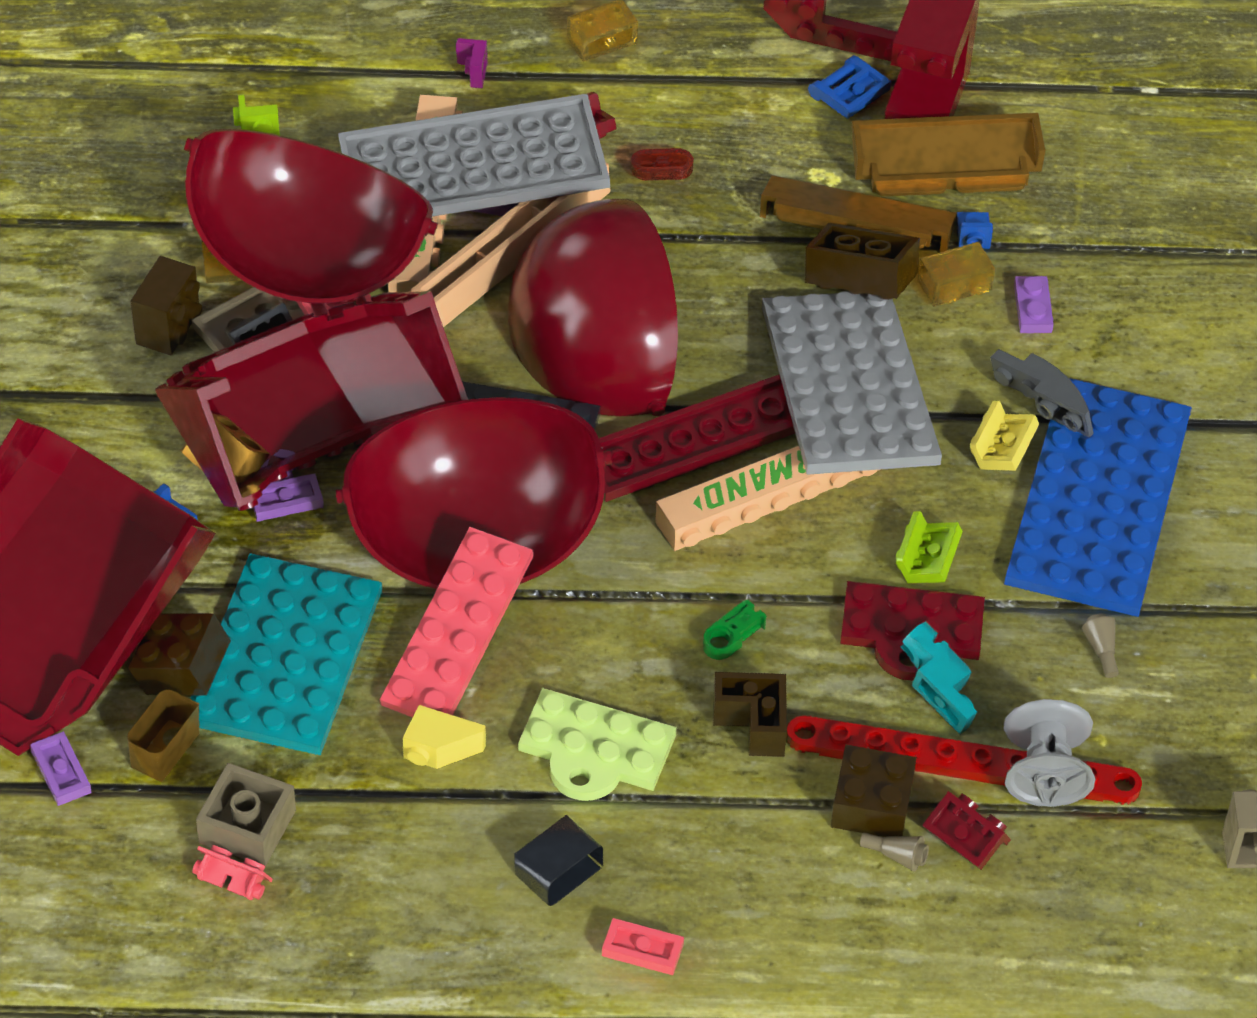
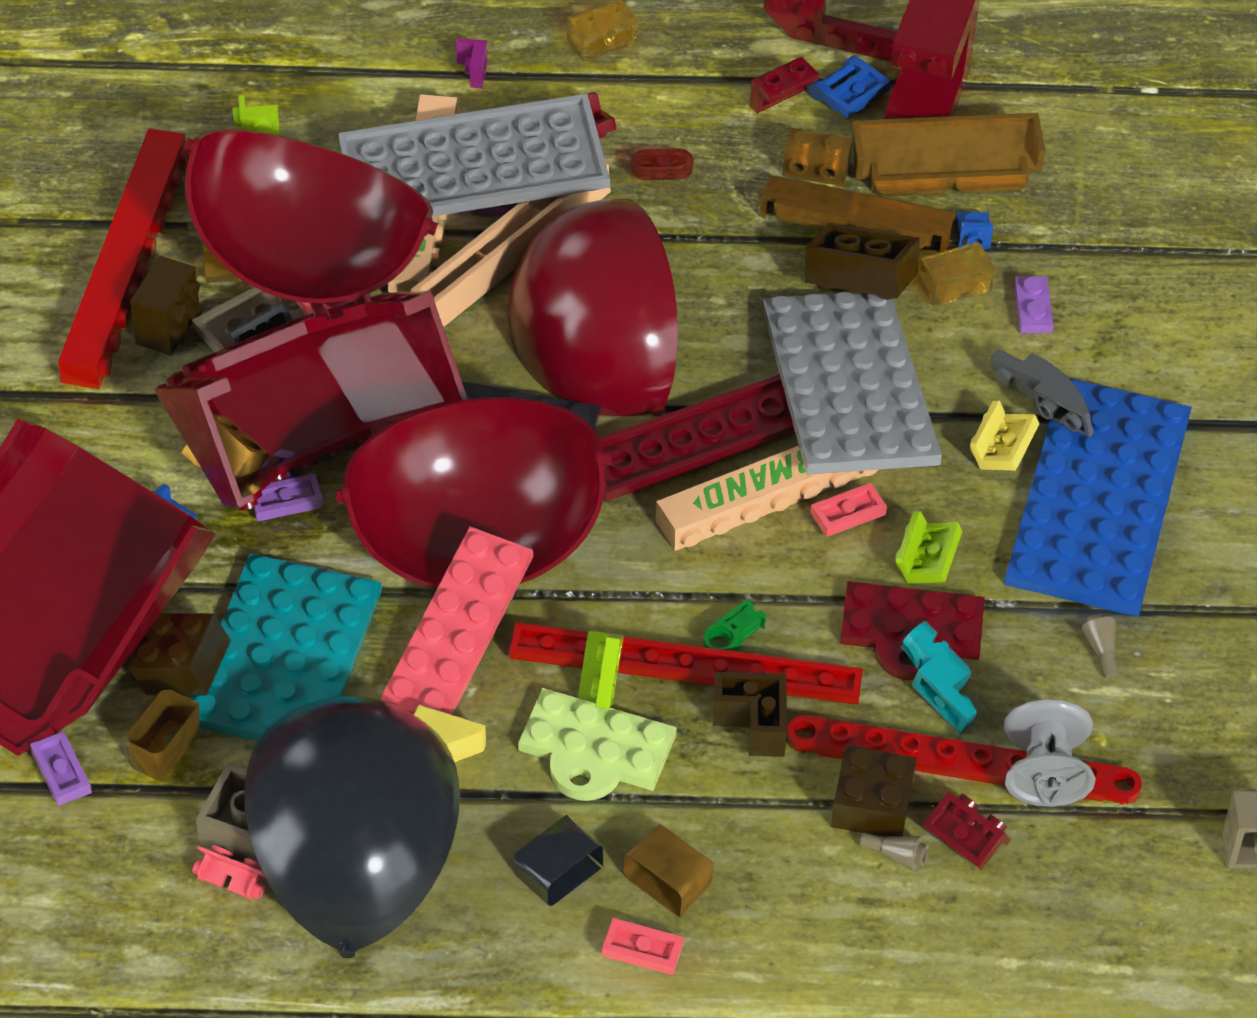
none -> red brick [58,128,190,389]
none -> black windscreen [245,696,460,958]
none -> red plate [510,623,863,705]
none -> lime bracket [578,630,624,709]
none -> pearl gold piece [623,823,713,918]
none -> dark red bracket [750,56,819,114]
none -> pearl gold brick [782,128,852,187]
none -> coral plate [810,483,887,537]

